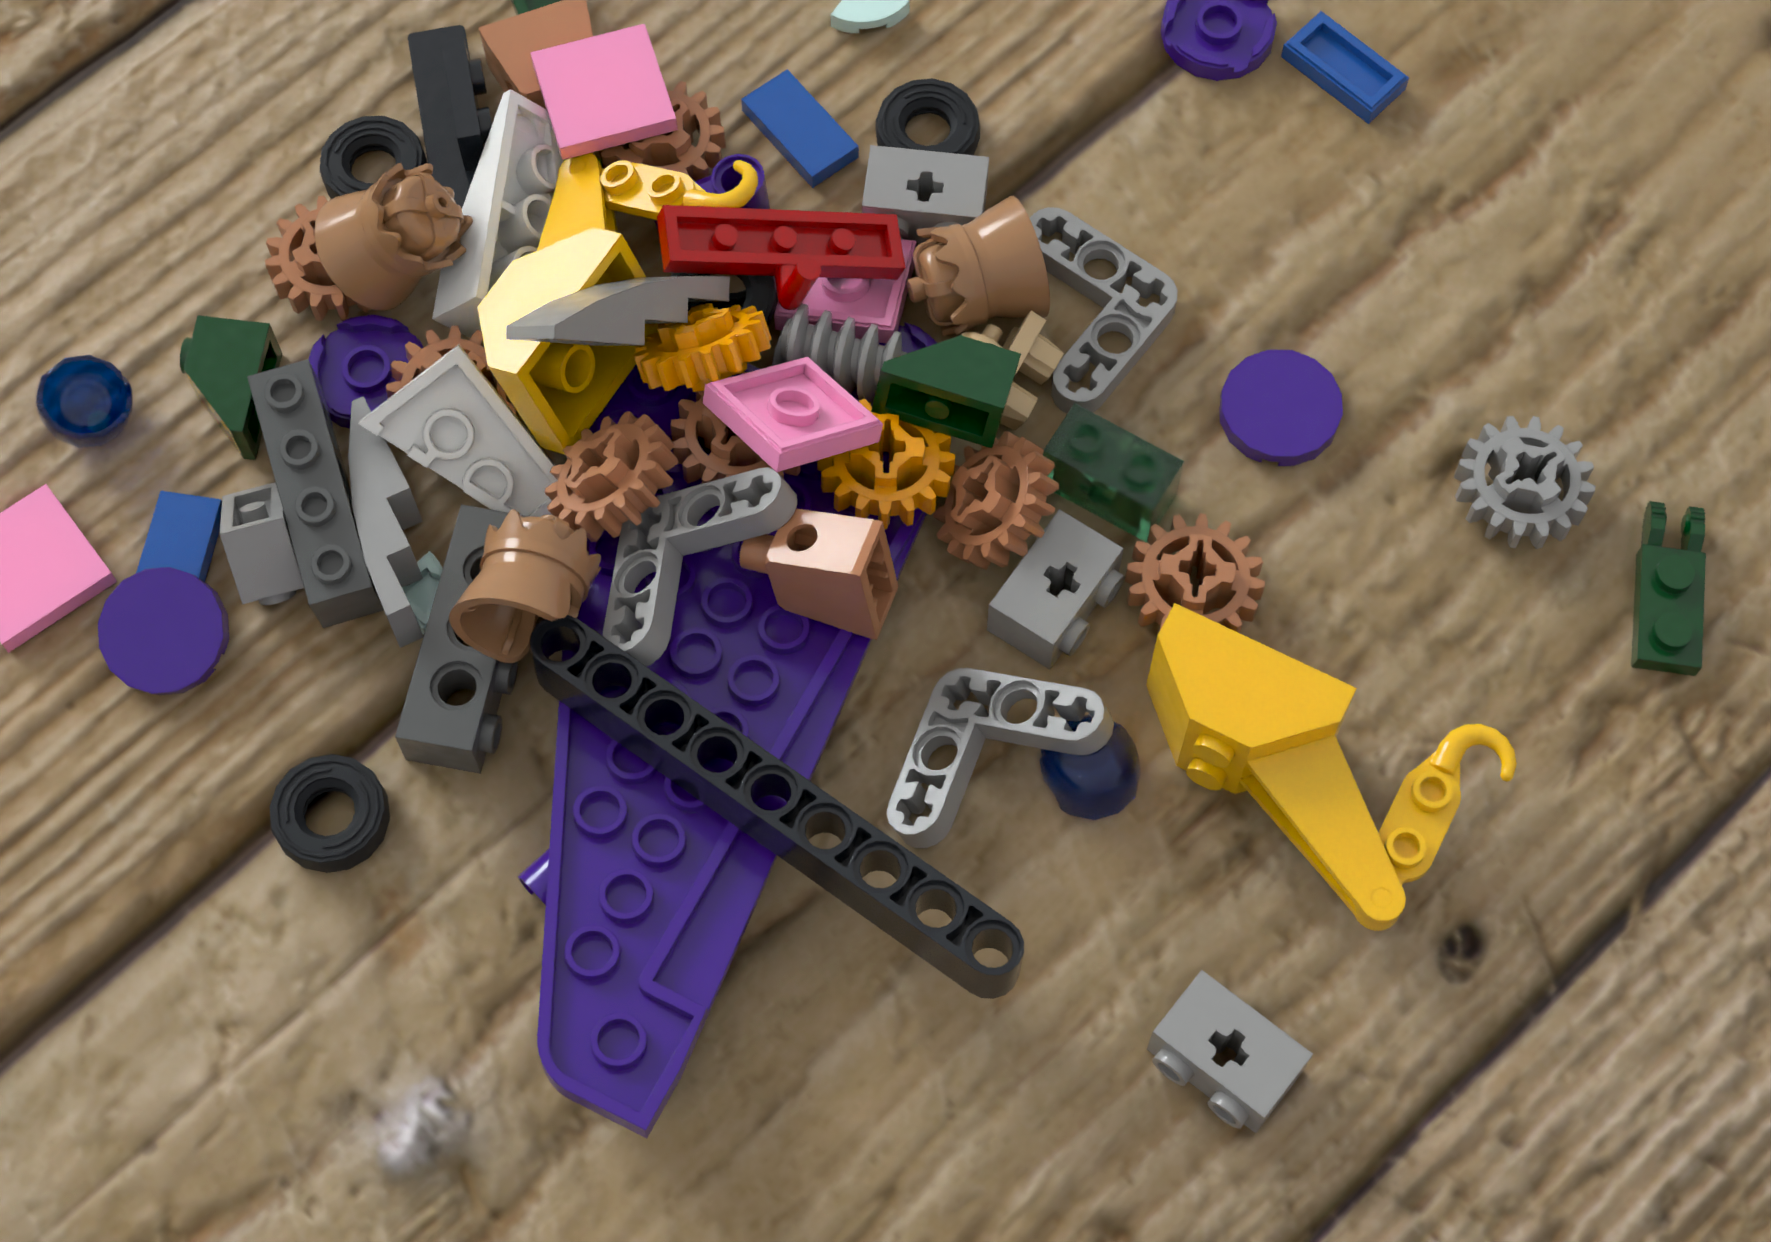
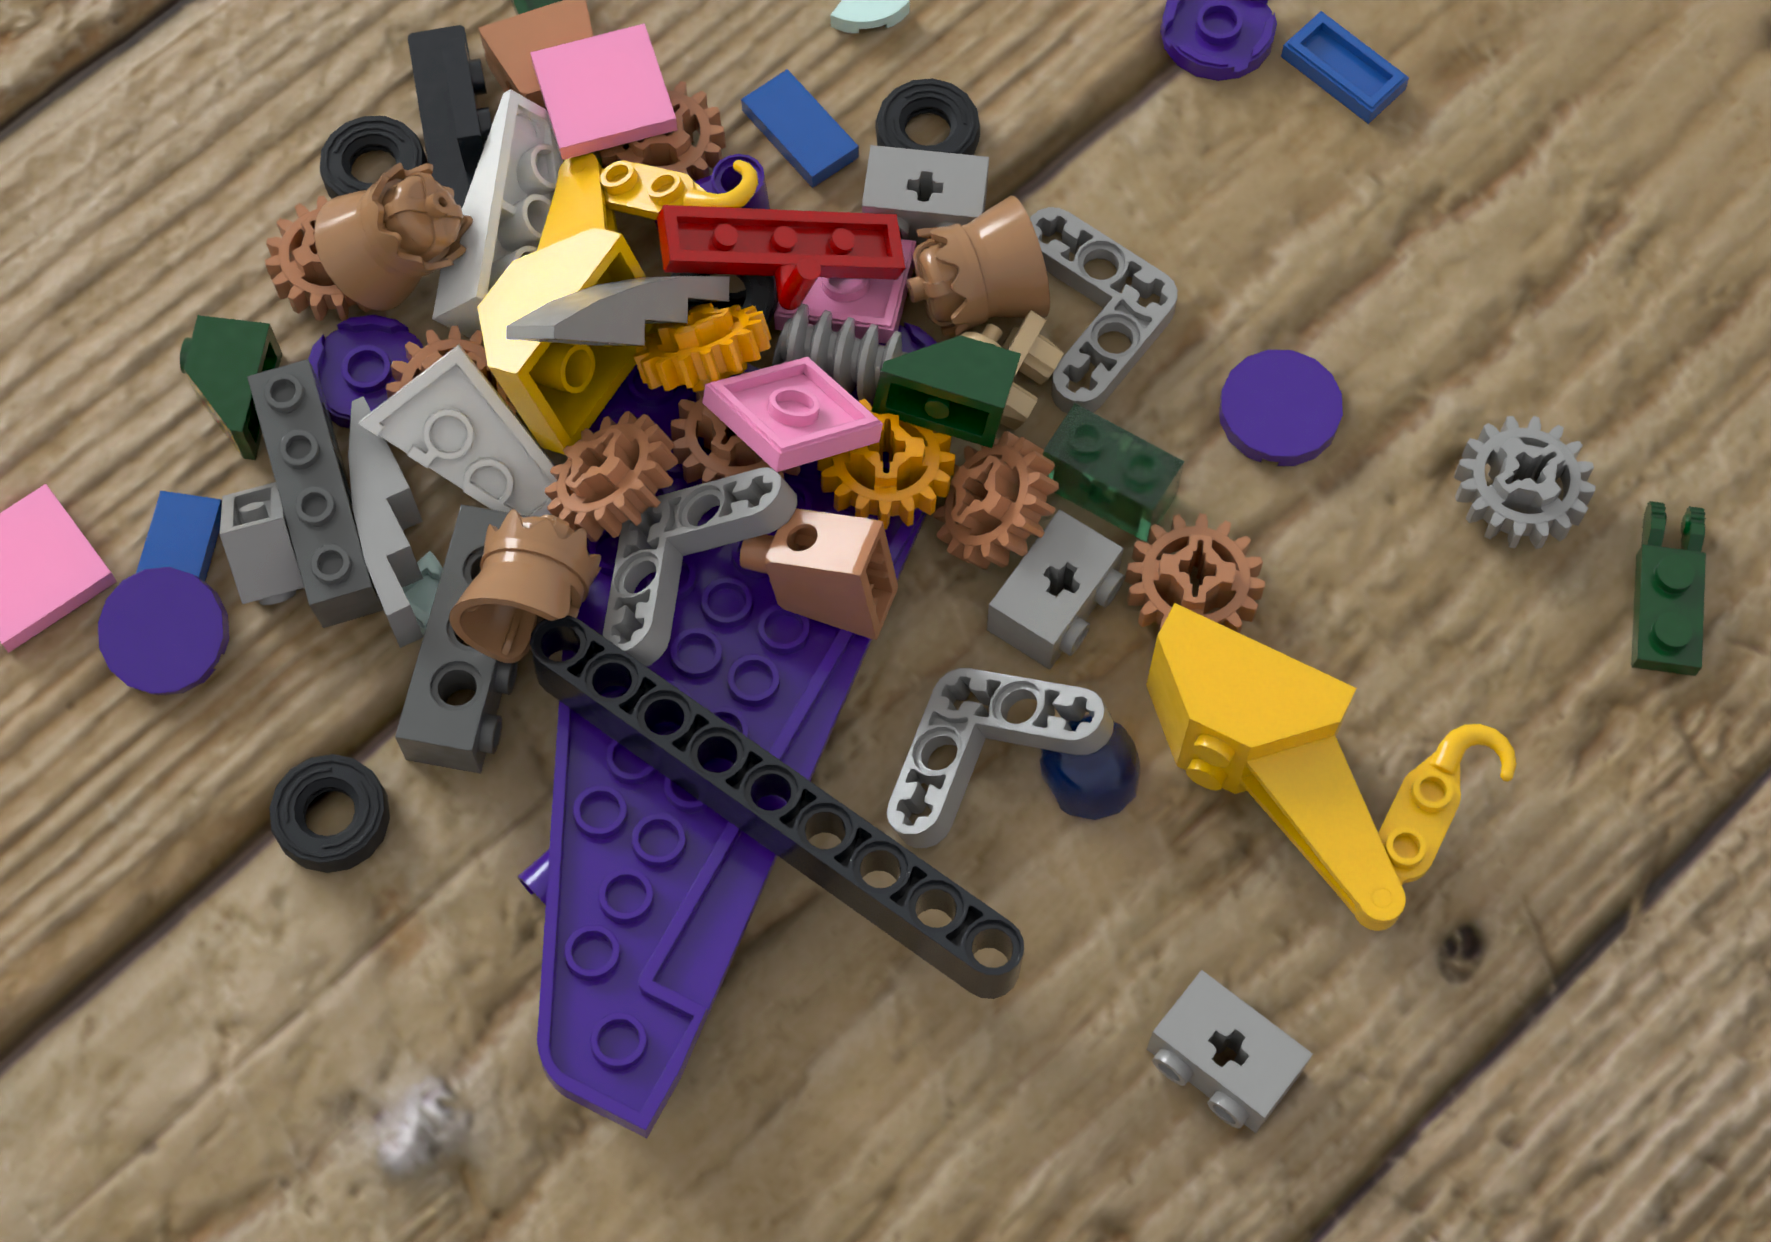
clear blue hair [36,355,133,448] -> none

